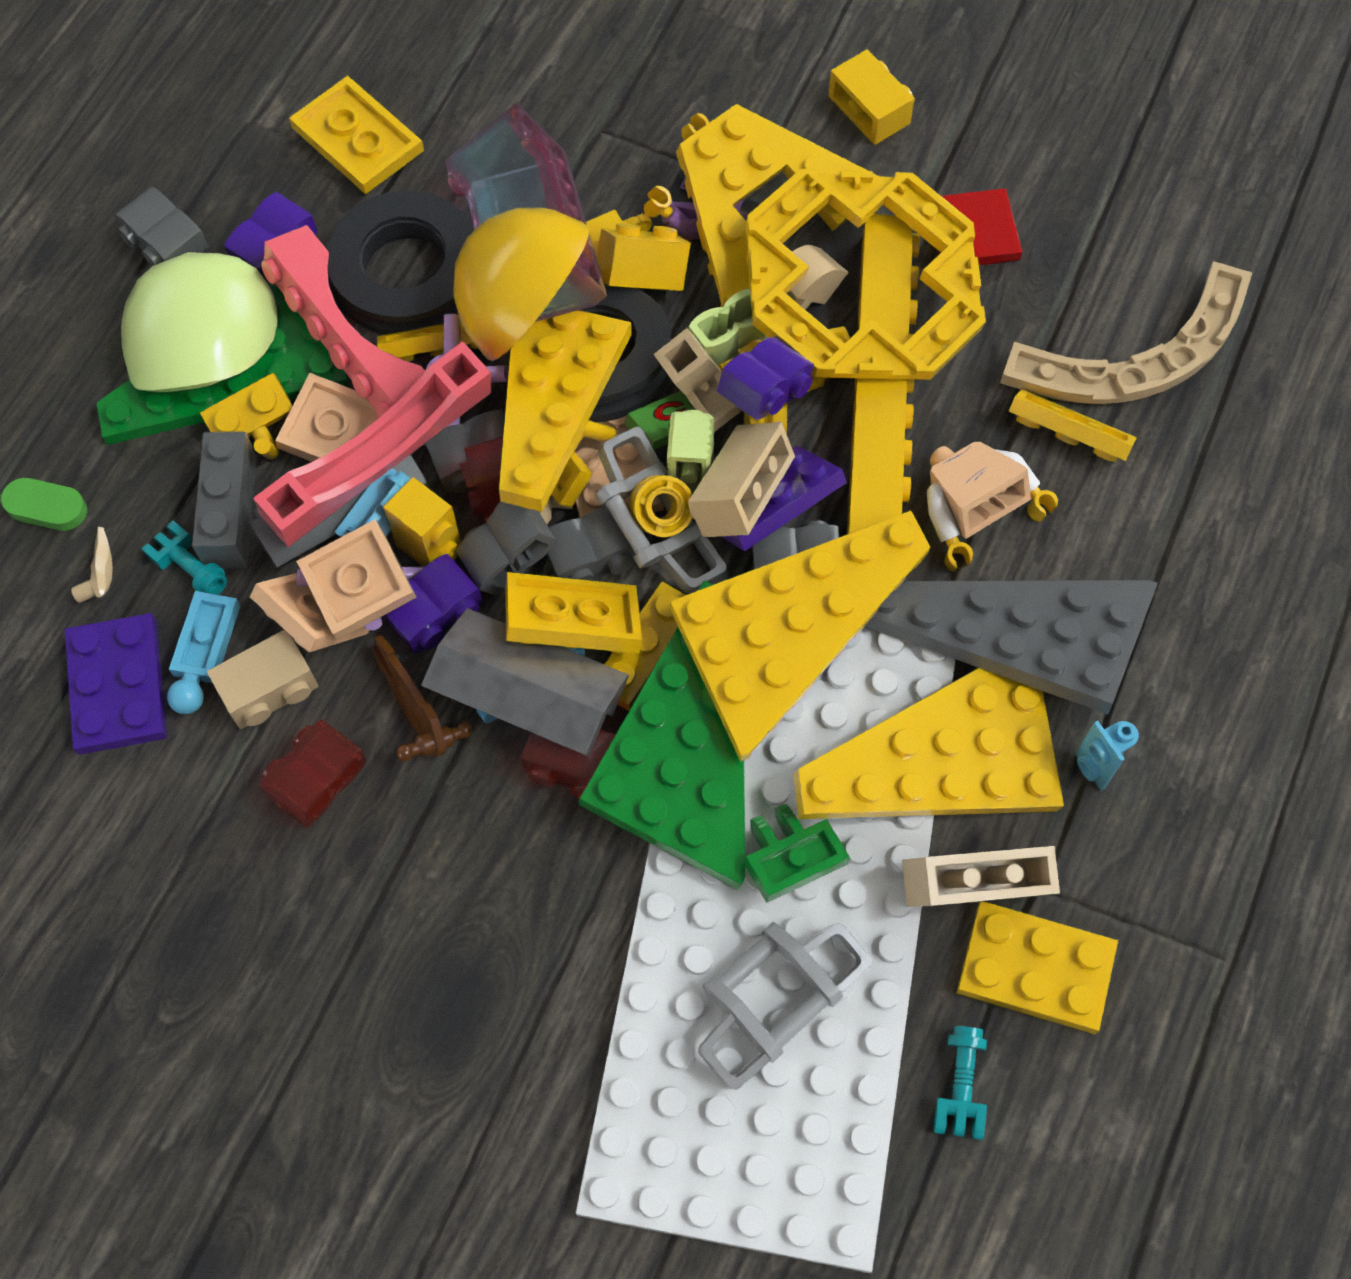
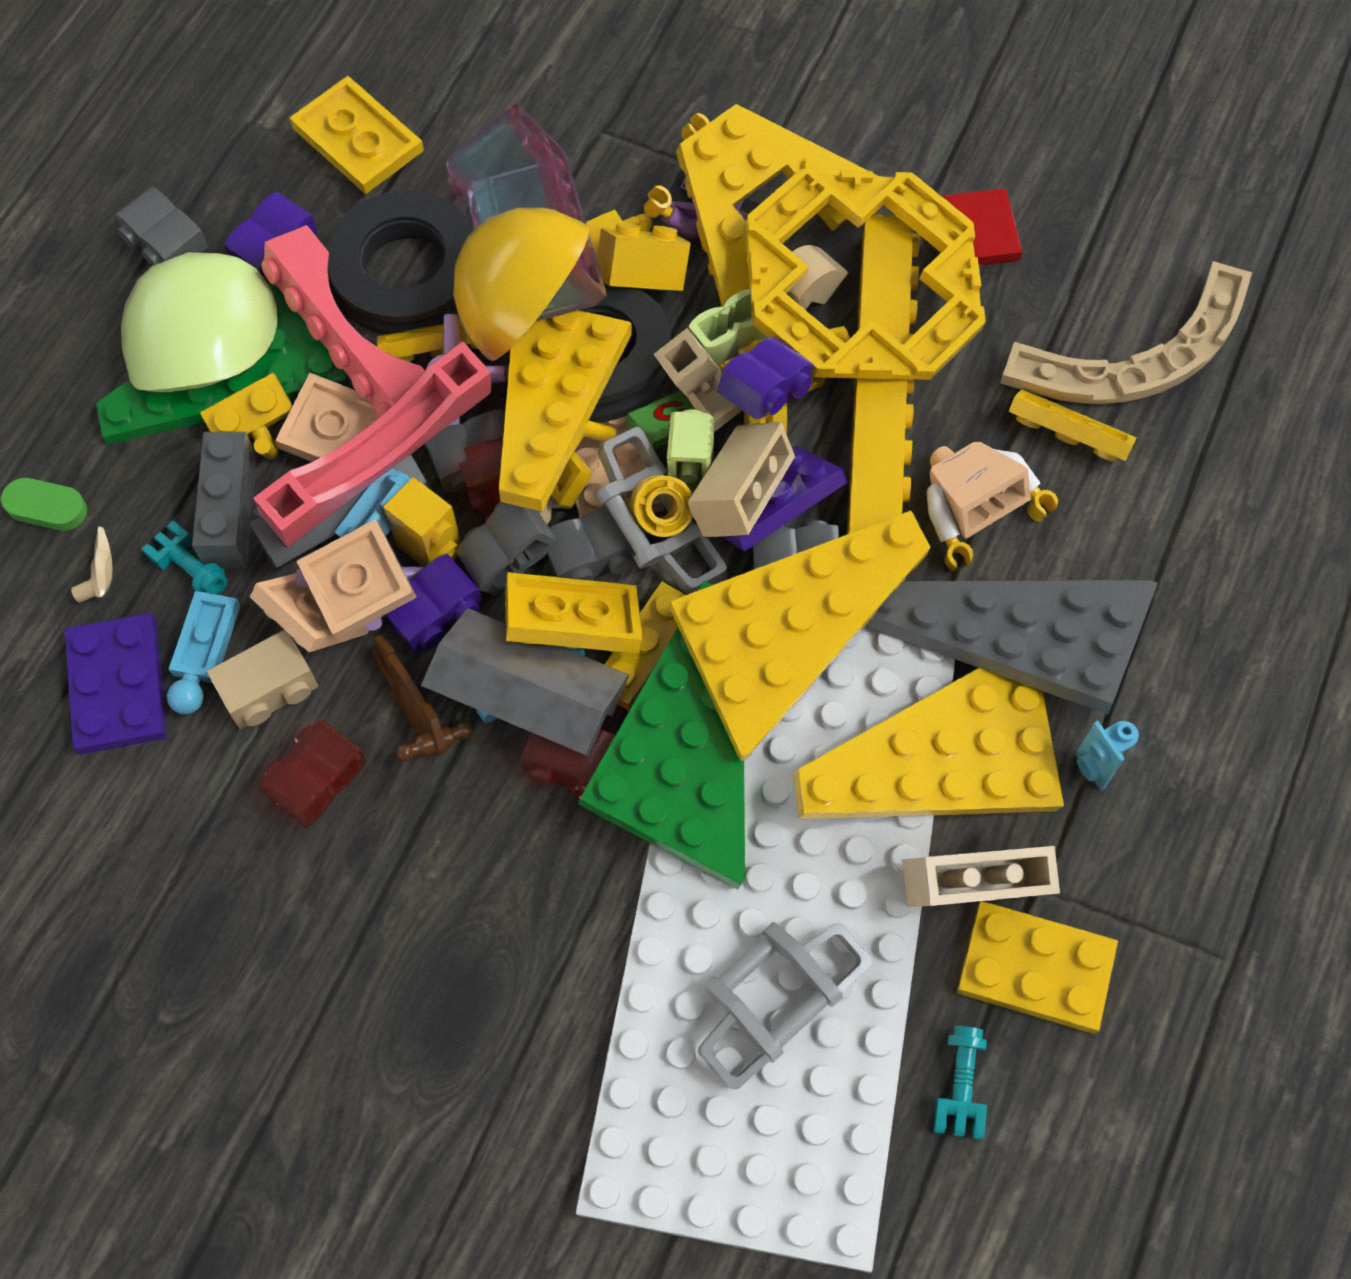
green hinge [744,804,850,903] -> none
yellow brick [828,49,915,145] -> none

